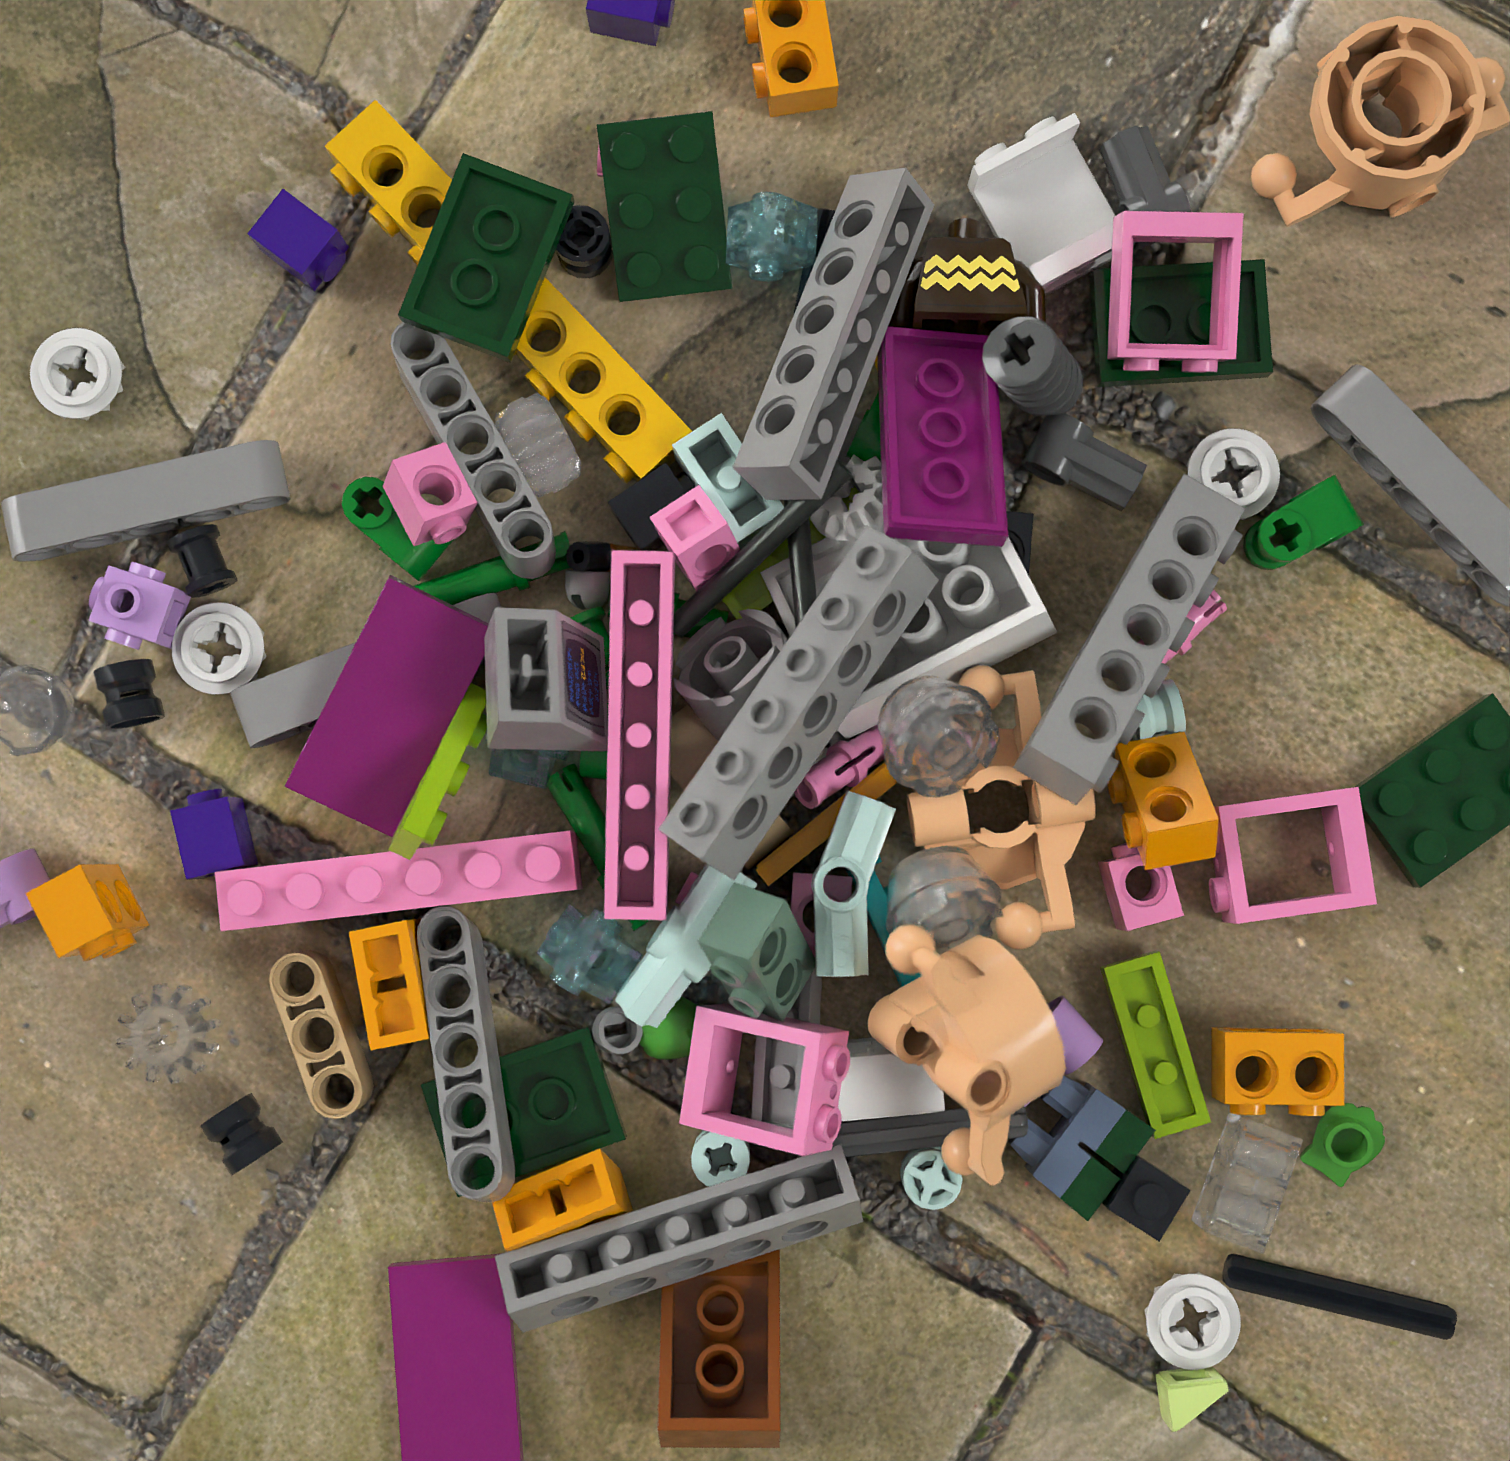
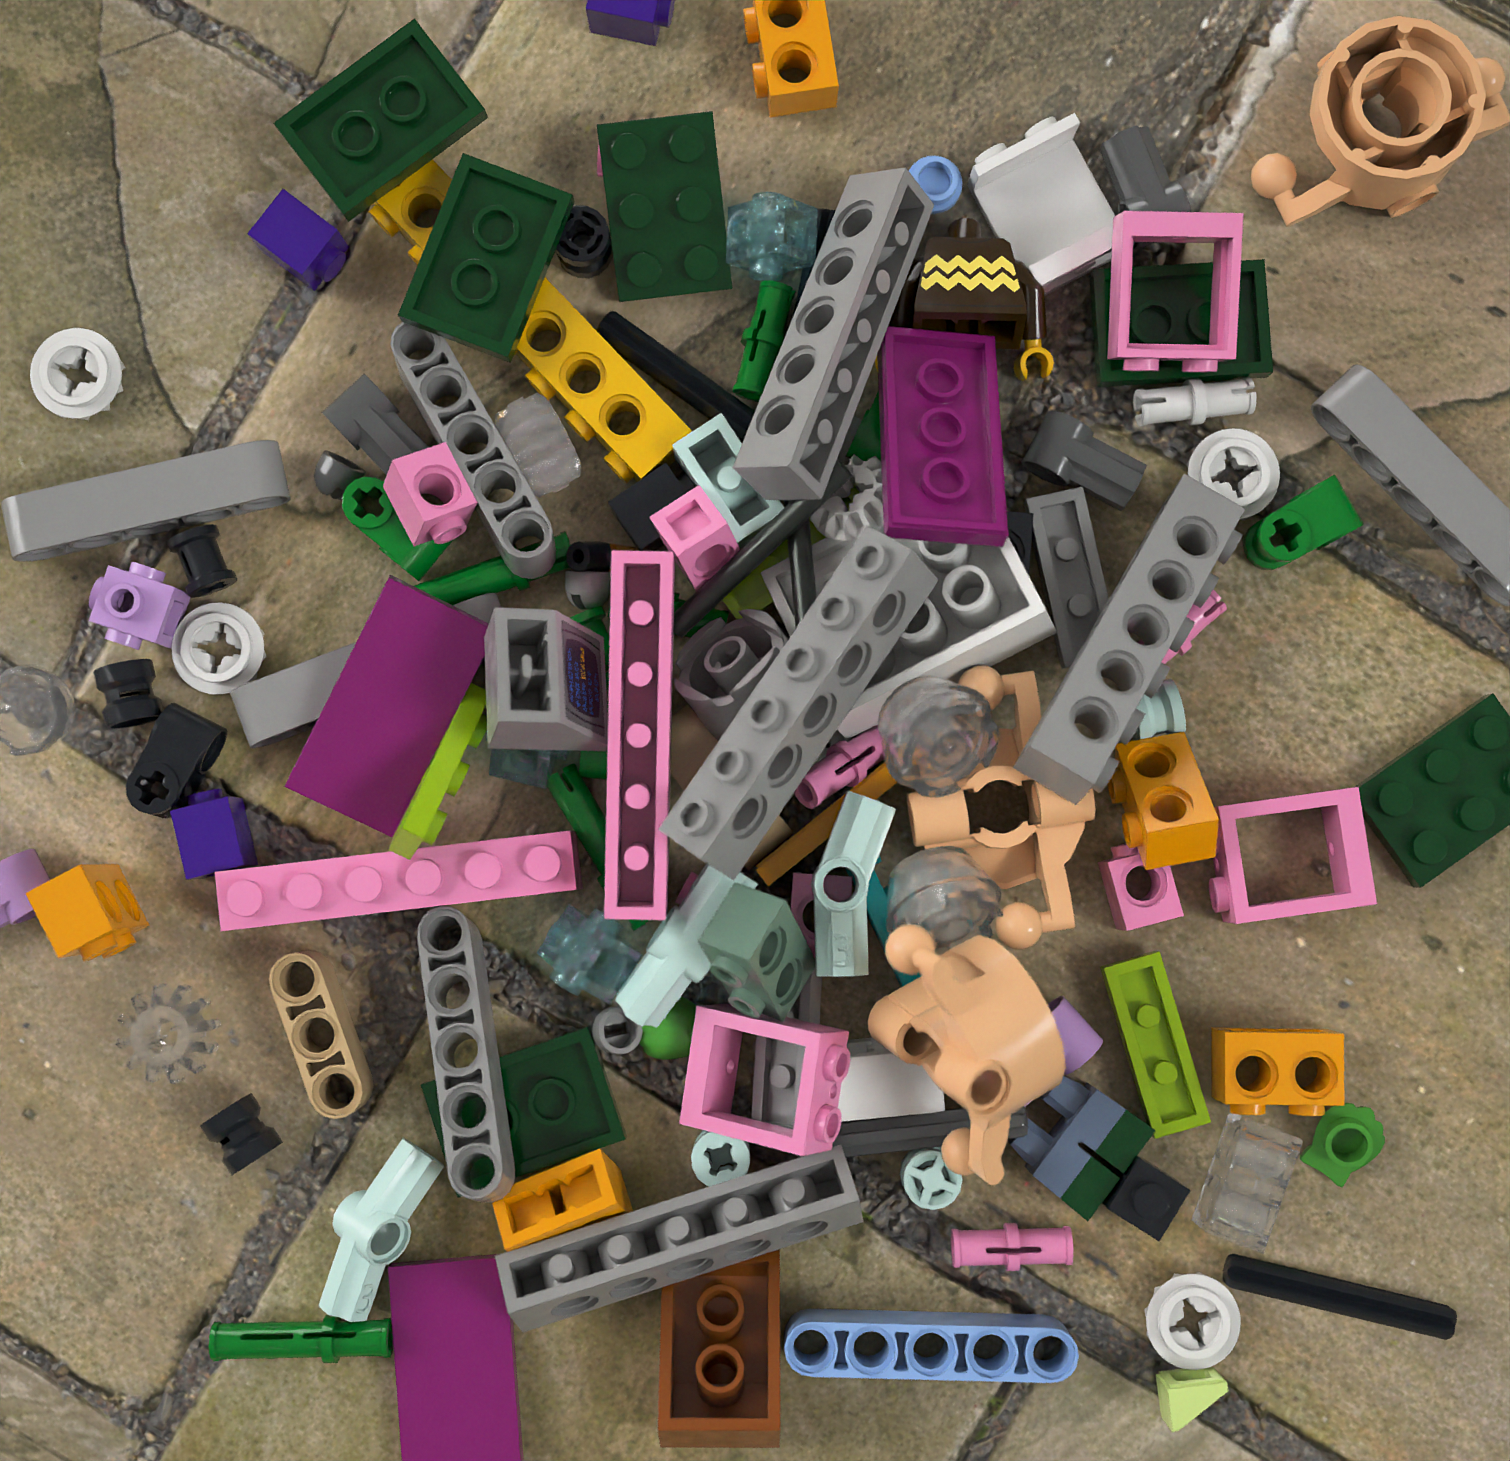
light orange brick [349,918,430,1051] -> none
dark grey piece [982,317,1083,416] -> none
none -> black piece [126,703,228,819]
none -> green pin [209,1315,393,1363]
none -> dark green plate [274,18,488,222]
none -> dark grey hinge [314,450,366,500]
none -> light aqua piece [318,1138,444,1322]
none -> dark grey piece [322,374,429,475]
none -> black axle [596,311,755,443]
none -> green pin [732,280,796,402]
none -> light blue beam [783,1309,1079,1383]
none -> light blue plate [909,156,962,214]
none -> bright pink pin [951,1223,1073,1271]
none -> light grey plate [1024,487,1109,670]
none -> white pin [1133,377,1256,427]

